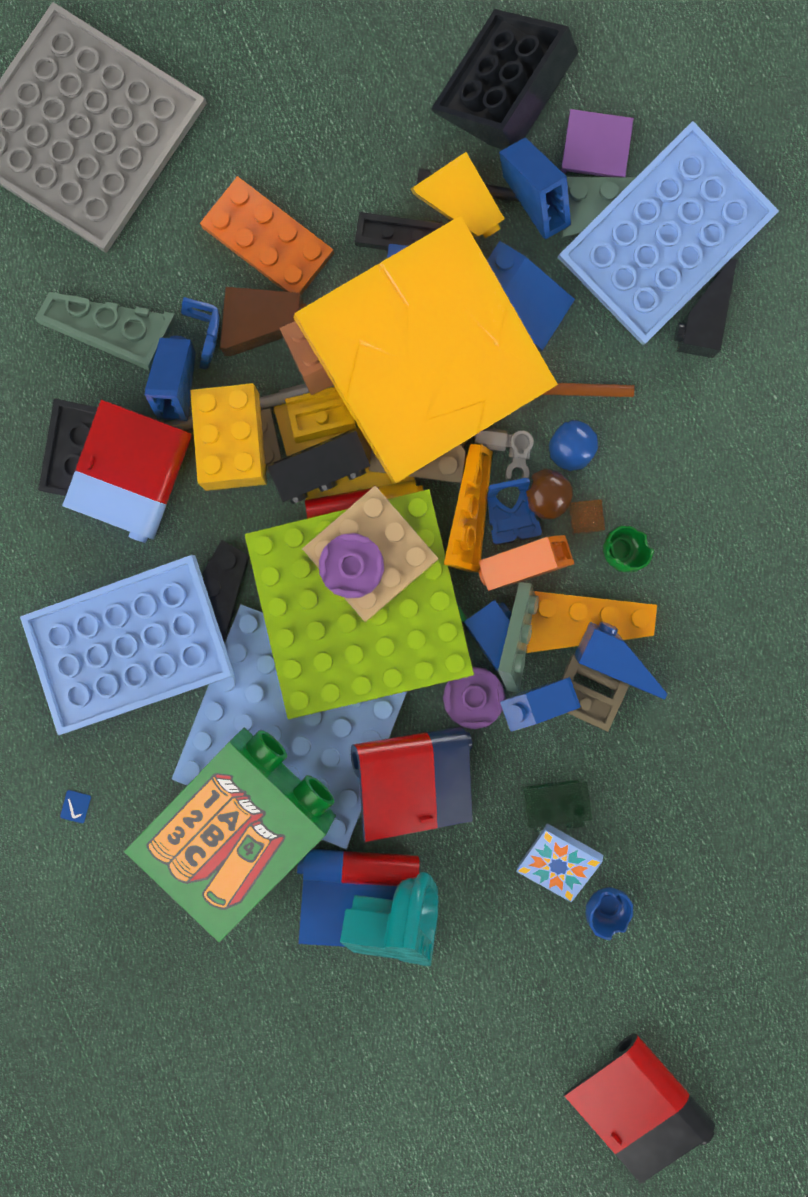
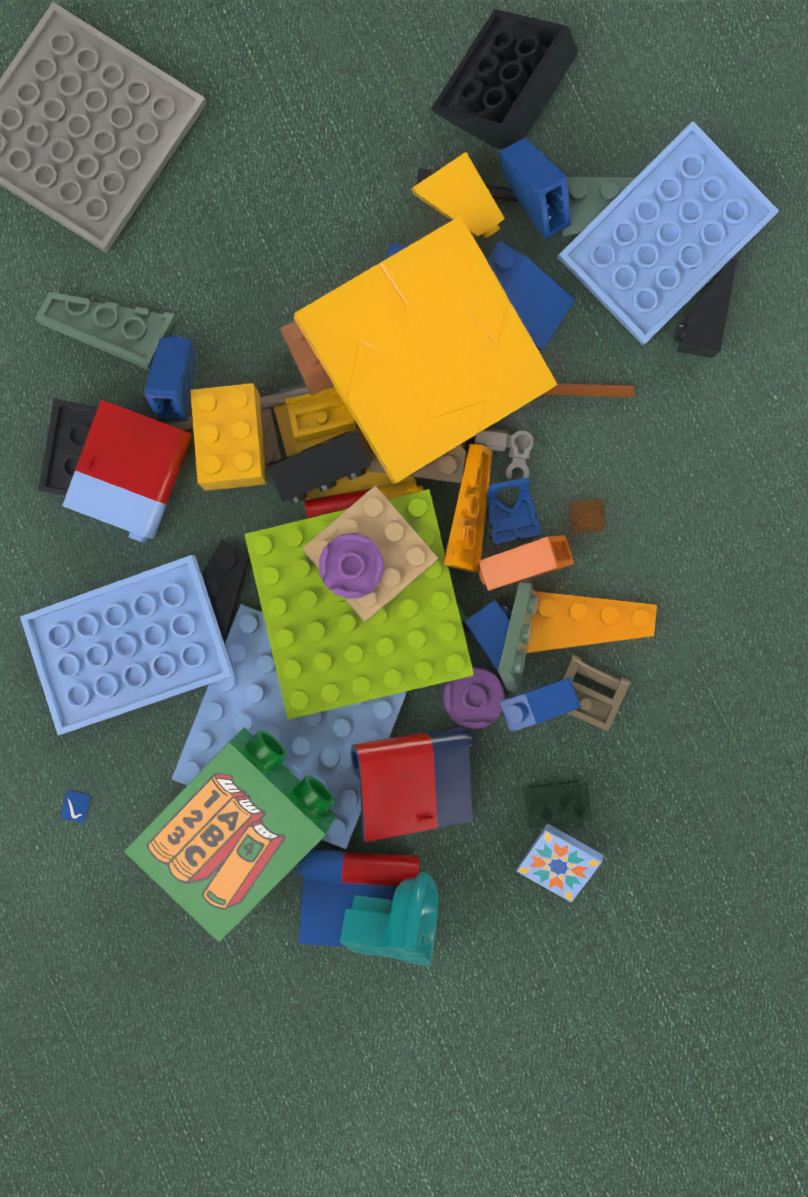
blue piece [181,297,219,369] -> none
orange plate [200,176,334,295] -> none
reddish brown slope [220,287,307,356] -> none
black plate [355,212,445,251] -> none
reddish brown hair [526,468,573,520] -> none
blue hair [549,420,598,471] -> none
medium lavender piece [561,109,634,177] -> none
door [564,1033,715,1183] -> none
blue slope [574,621,667,700] -> none
blue hair [586,887,633,940] -> none
green hair [603,526,654,572] -> none

